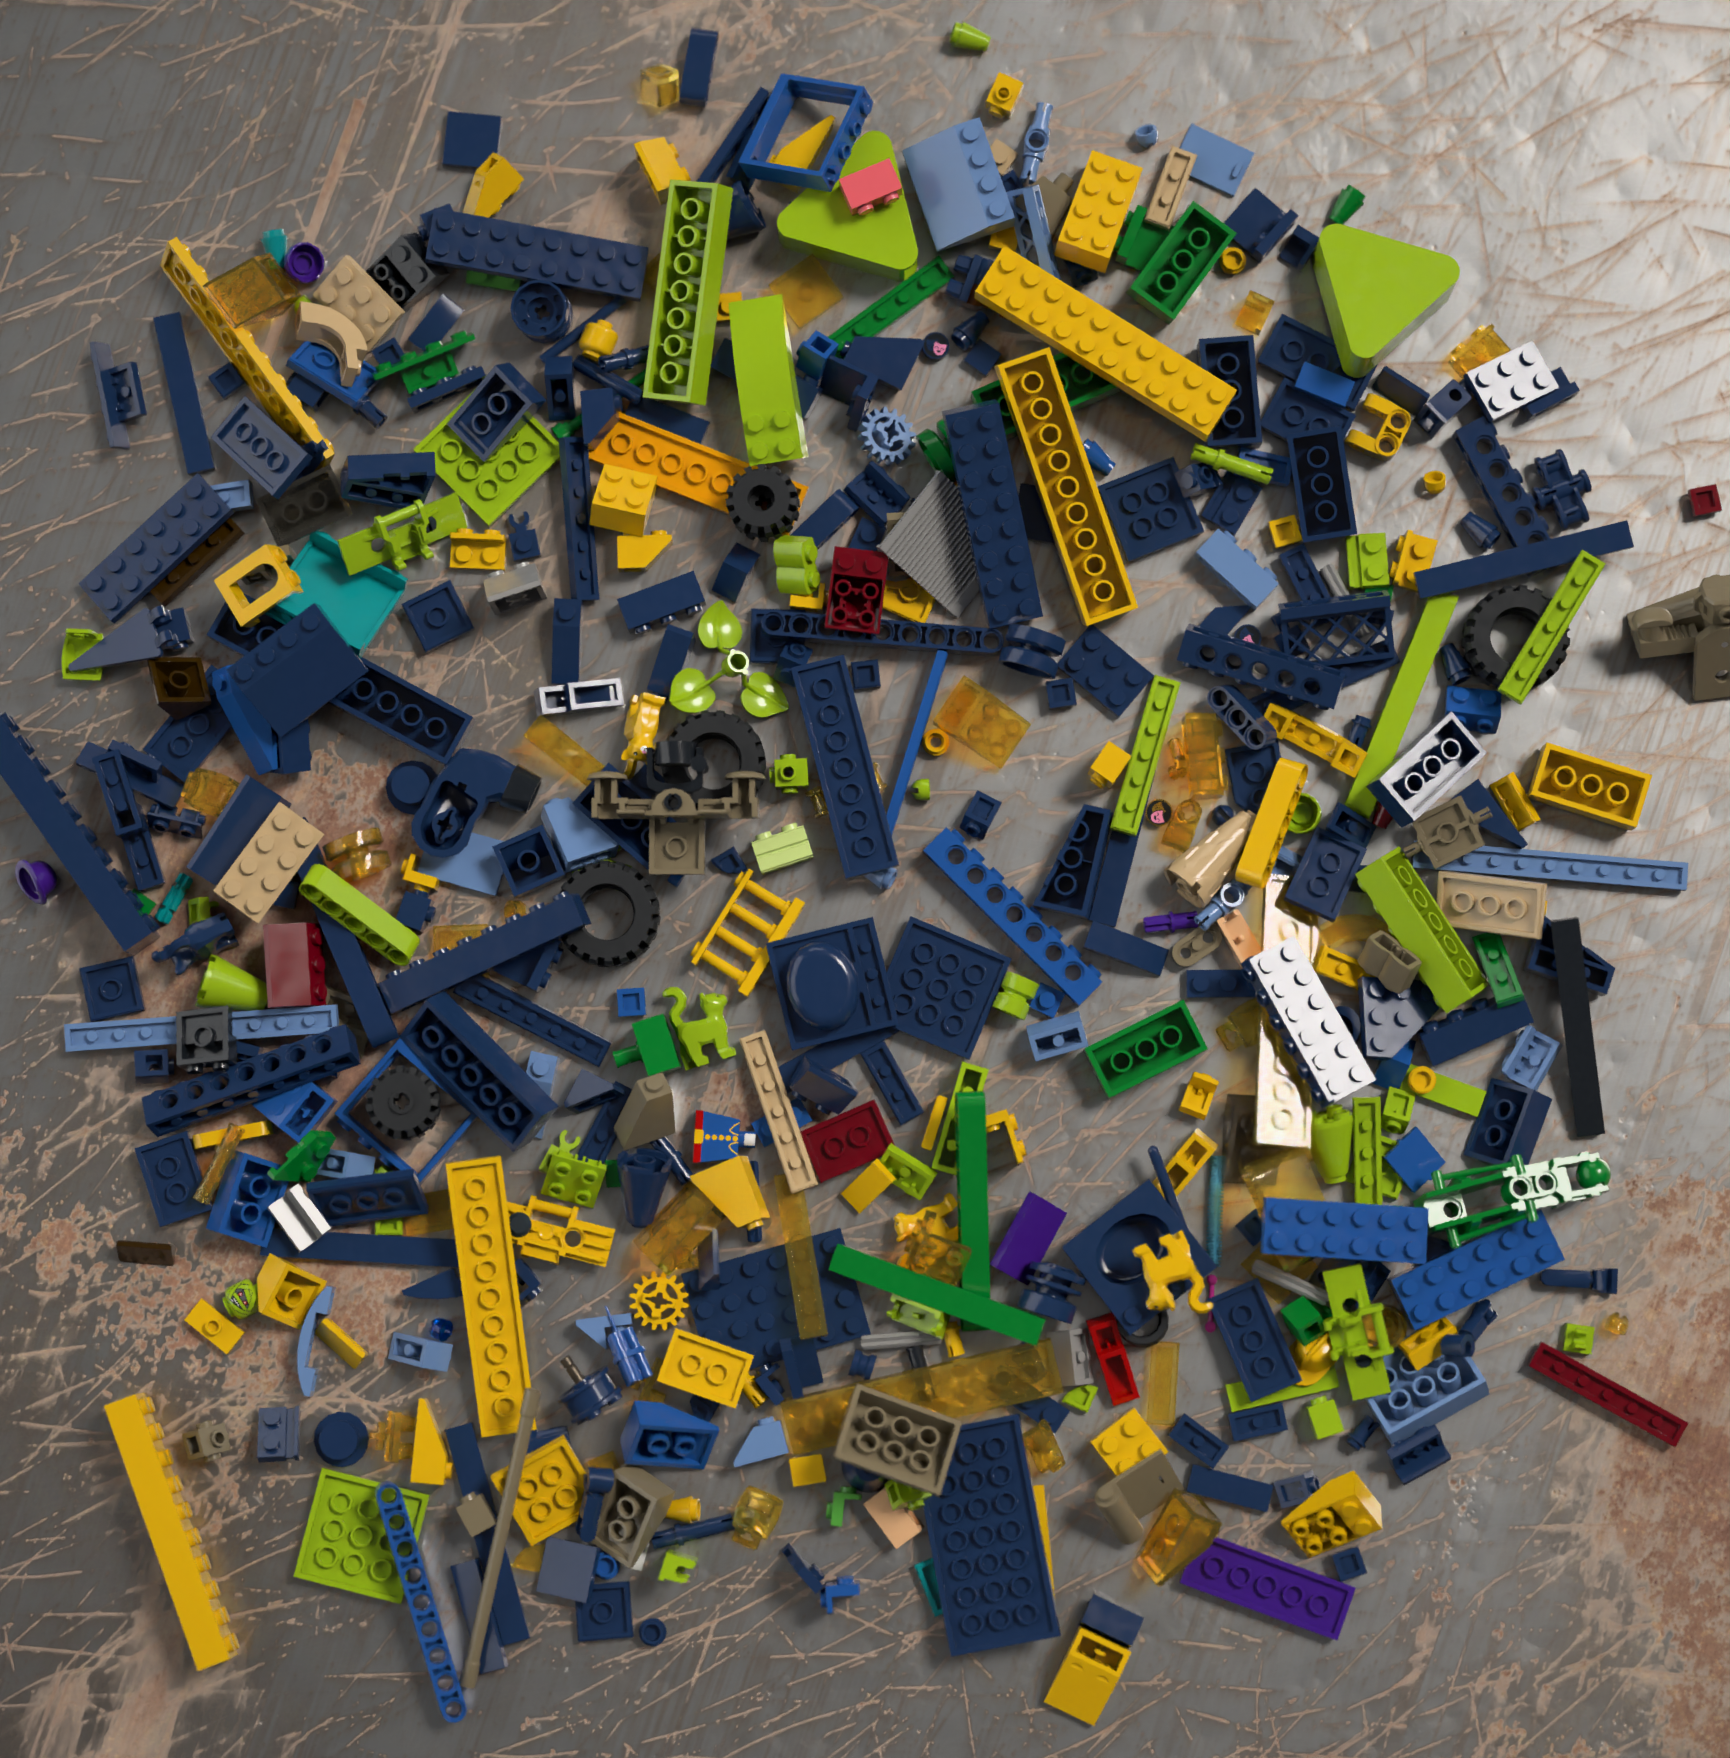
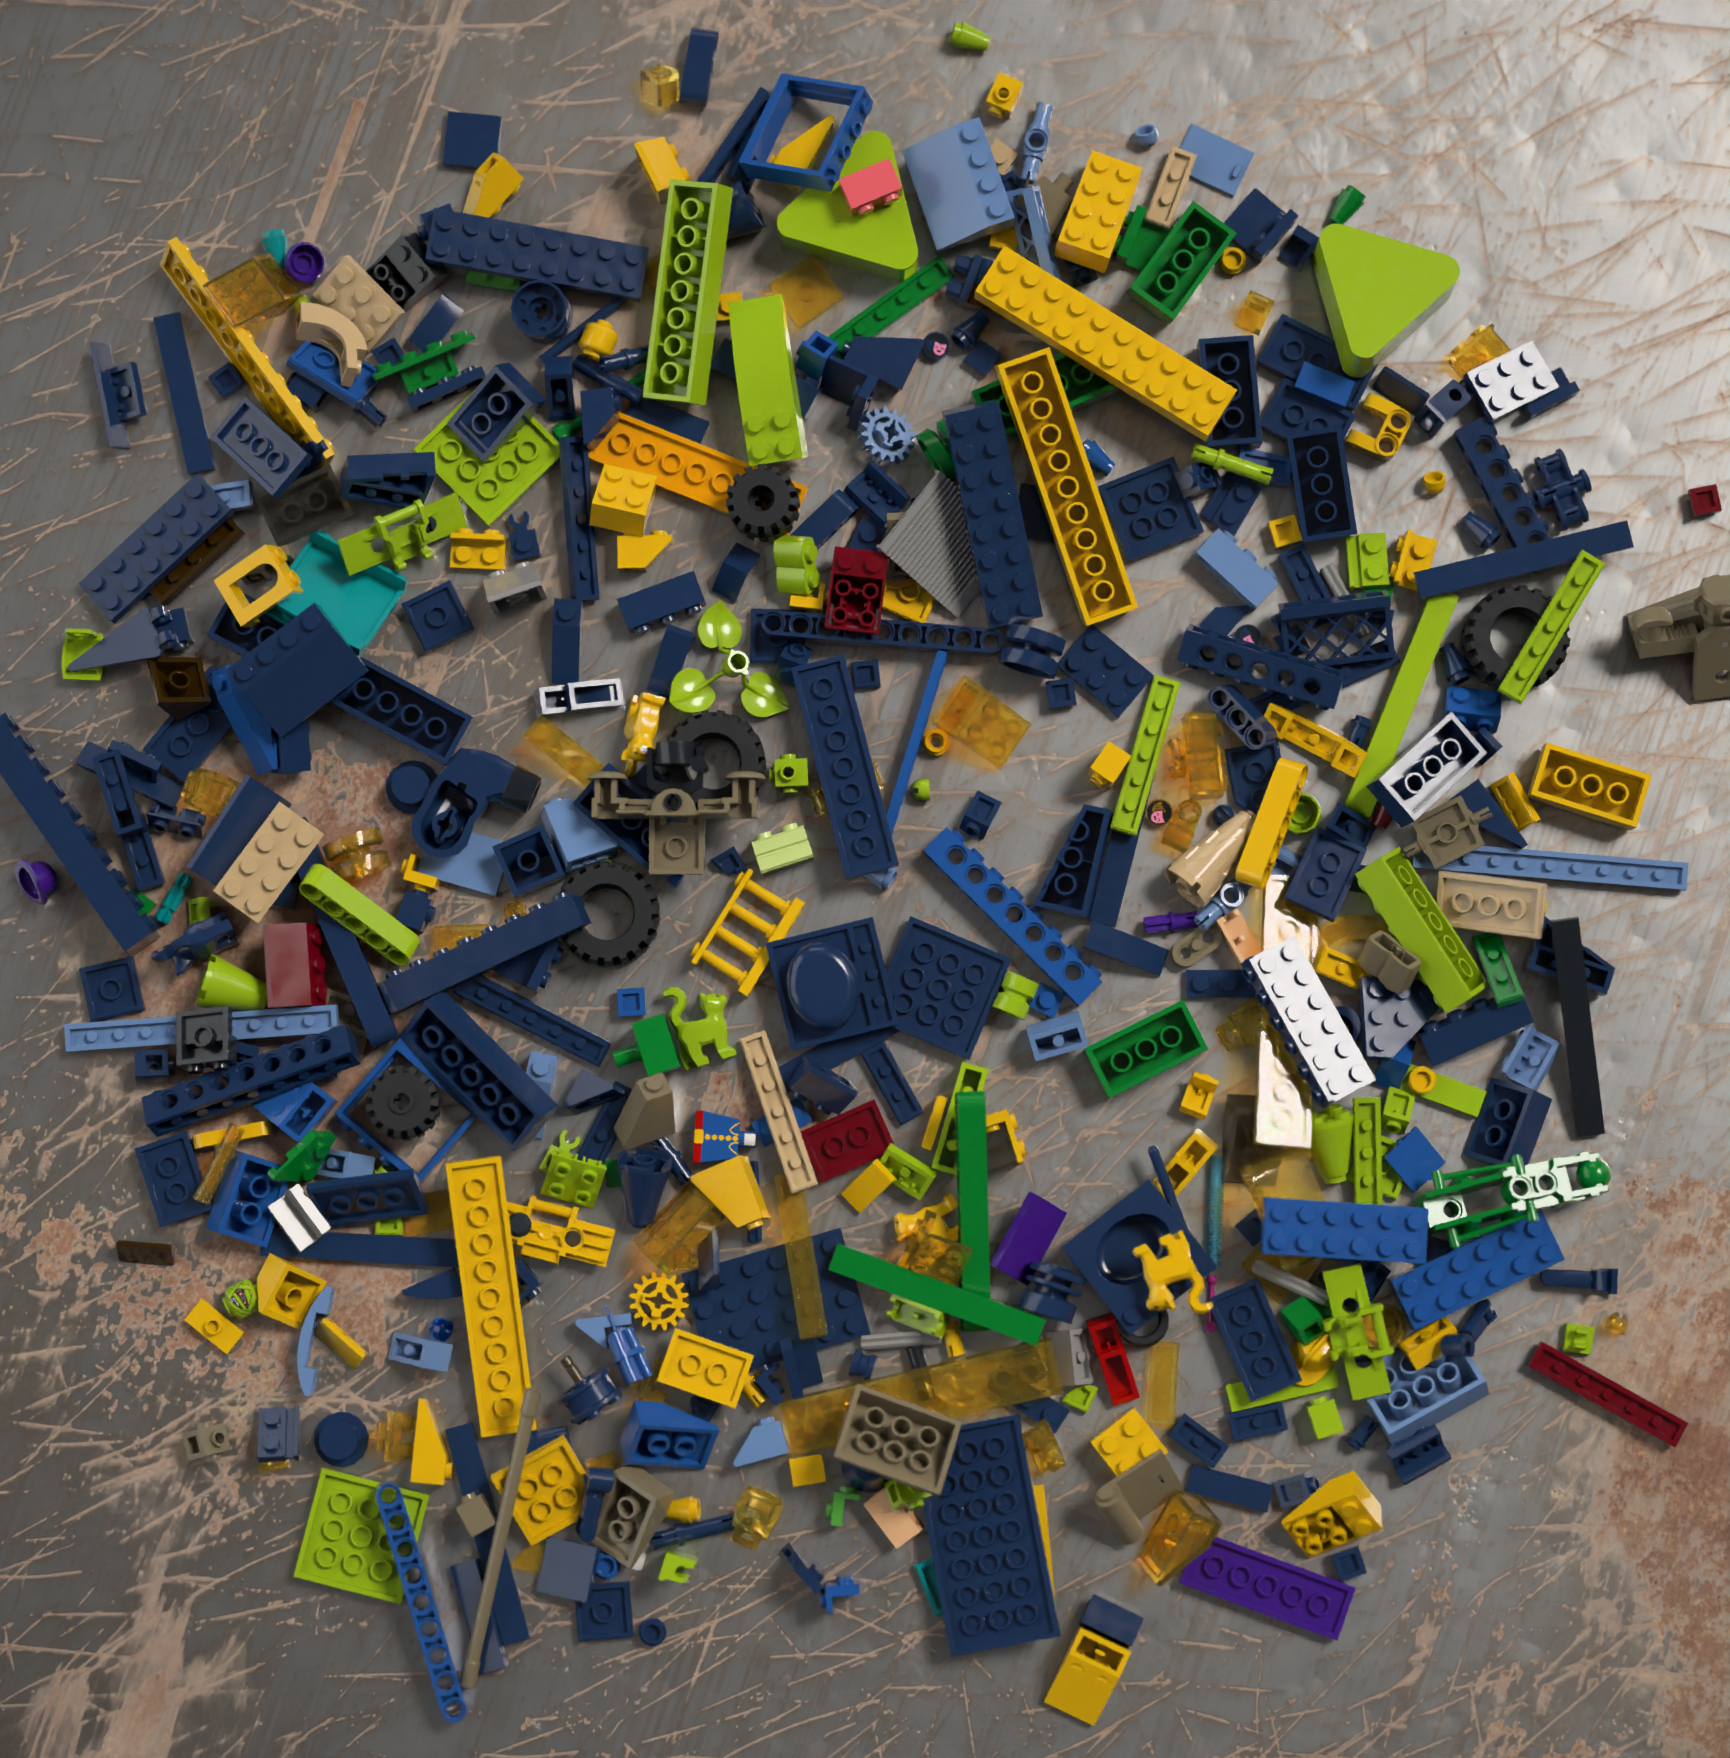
yellow brick [104,1393,239,1671] -> none
none -> clear yellow tile [258,1459,291,1473]
none -> dark blue plate [1473,727,1503,765]

